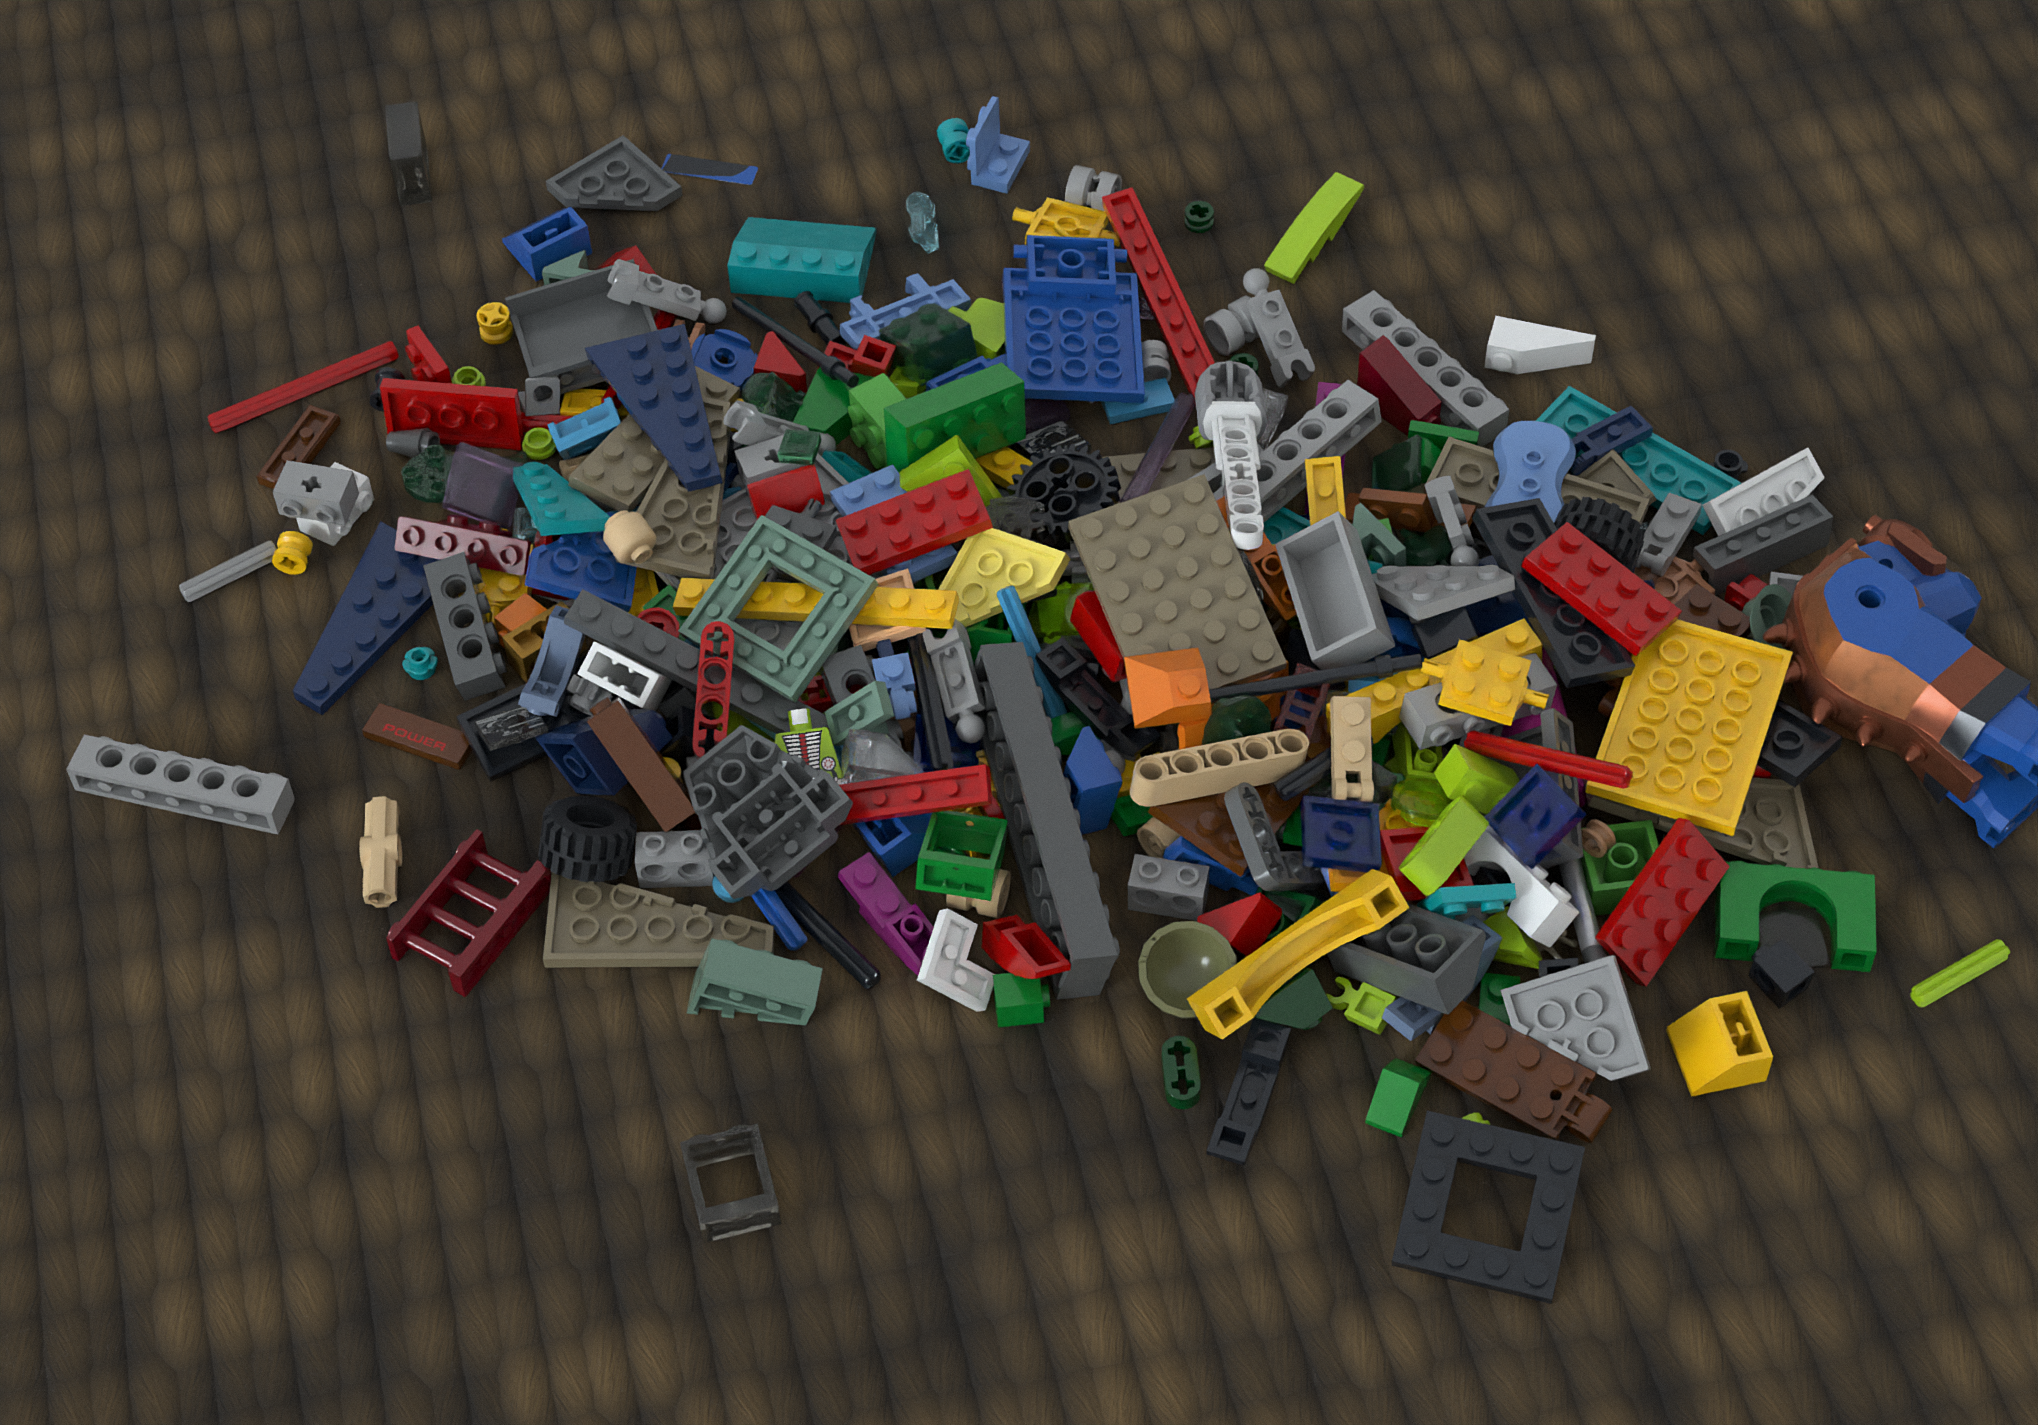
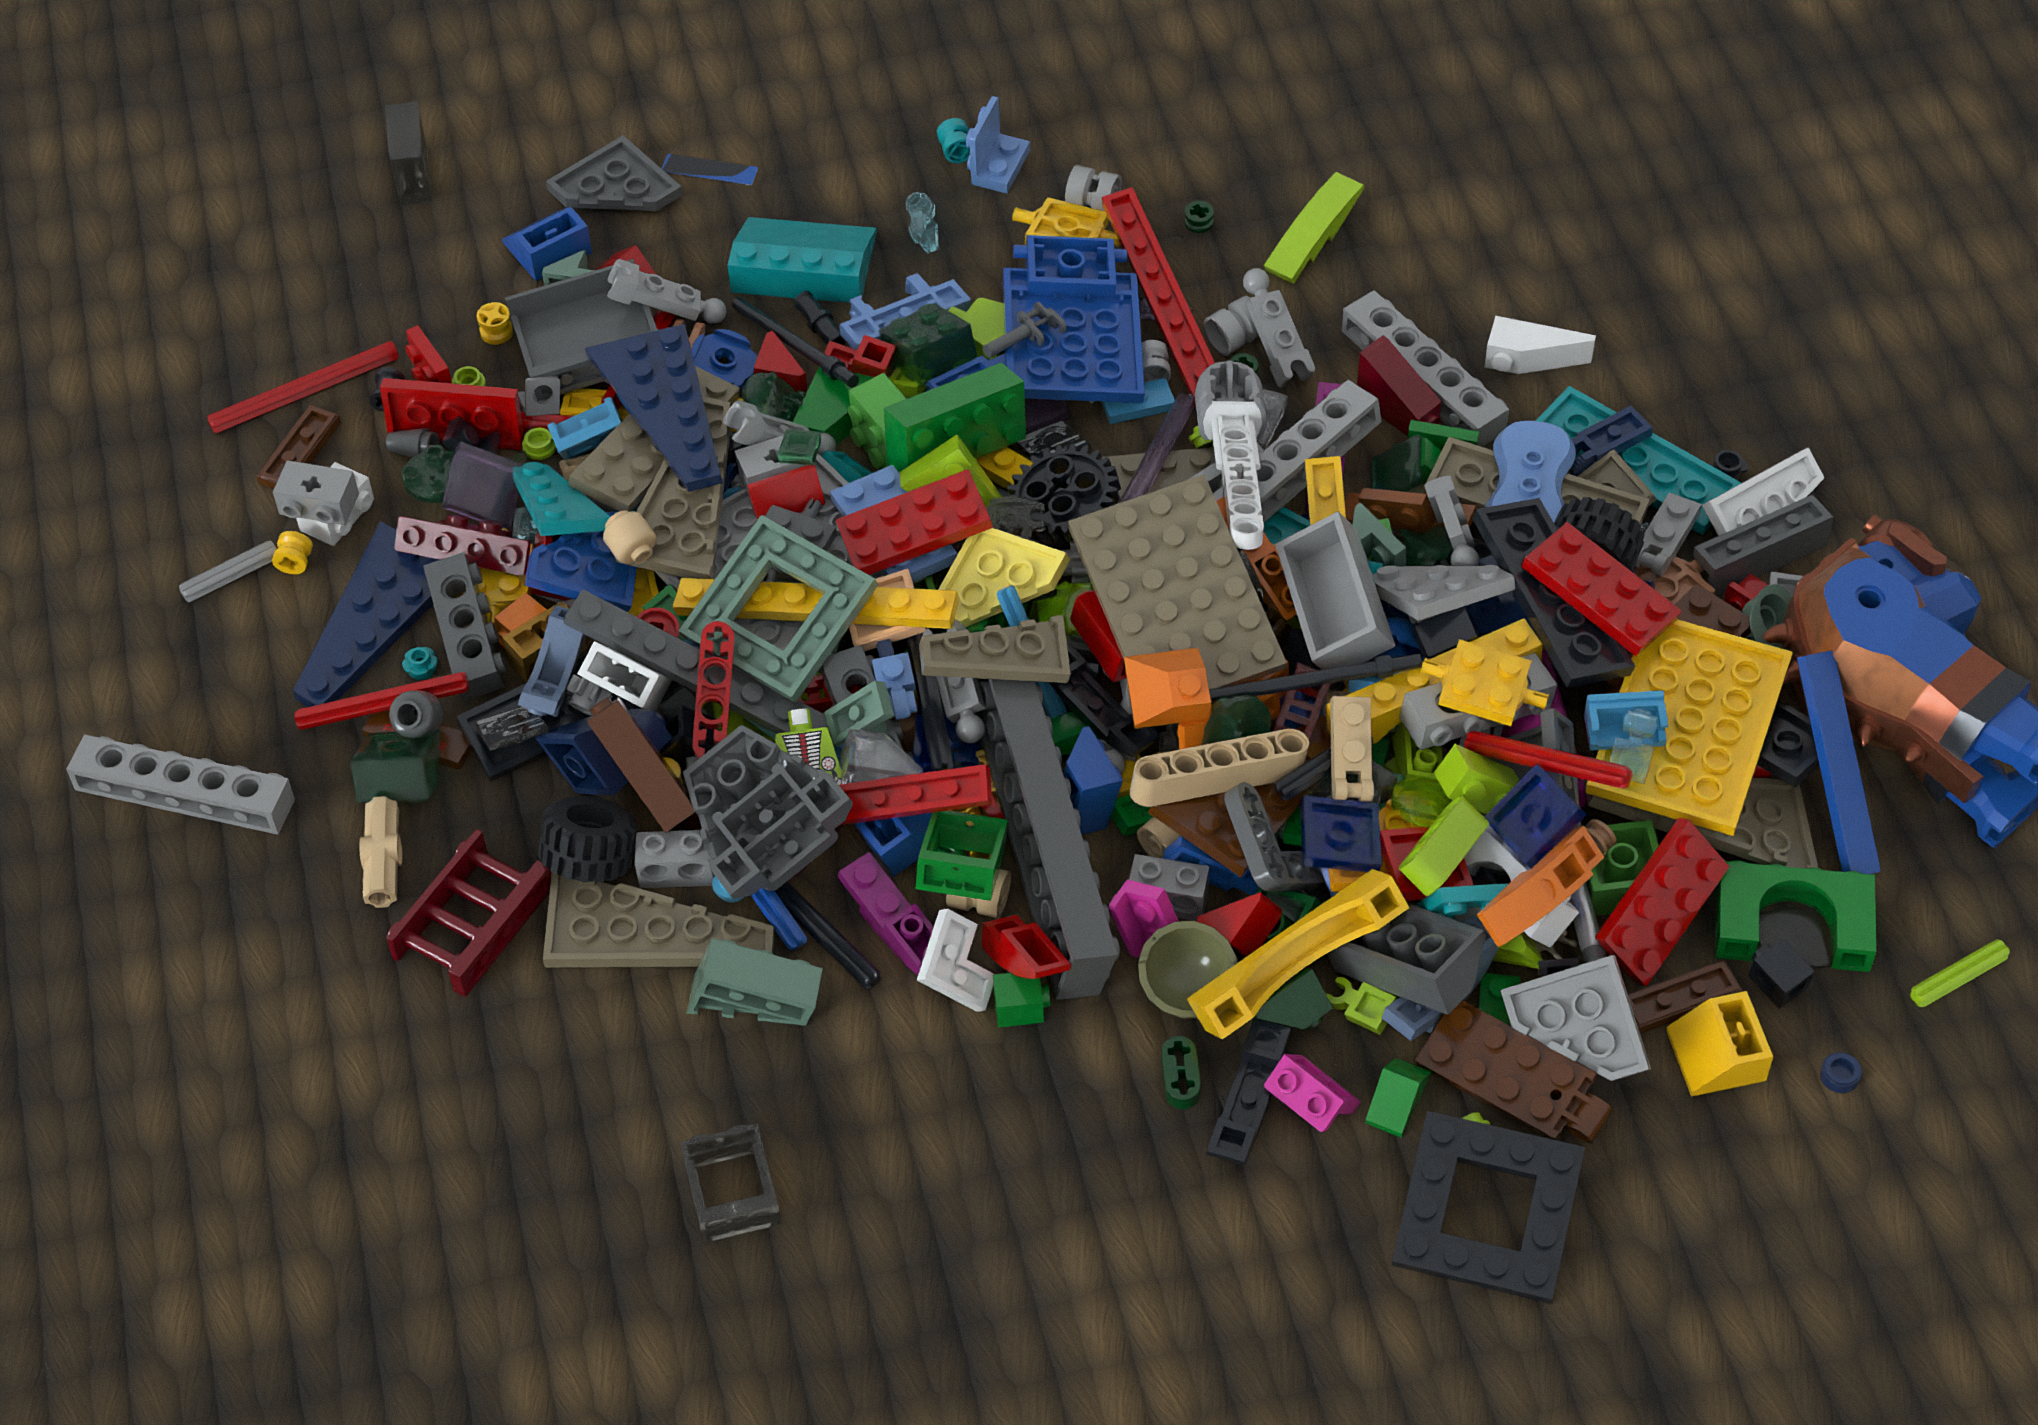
none -> red axle [294,672,469,730]
none -> clear green slope [350,730,441,804]
none -> dark grey head [389,690,443,738]
none -> black bracket [442,416,501,470]
none -> dark tan wing [919,615,1071,683]
none -> dark grey piece [983,302,1067,358]
none -> dark pink bracket [1108,879,1179,958]
none -> dark pink bracket [1264,1054,1361,1132]
none -> orange slope [1477,825,1604,947]
none -> dark azure hinge [1584,690,1668,750]
none -> clear light blue plate [1609,708,1658,784]
none -> reddish brown tile [1628,960,1742,1034]
none -> blue tile [1797,650,1881,874]
none -> dark blue tile [1820,1052,1862,1093]

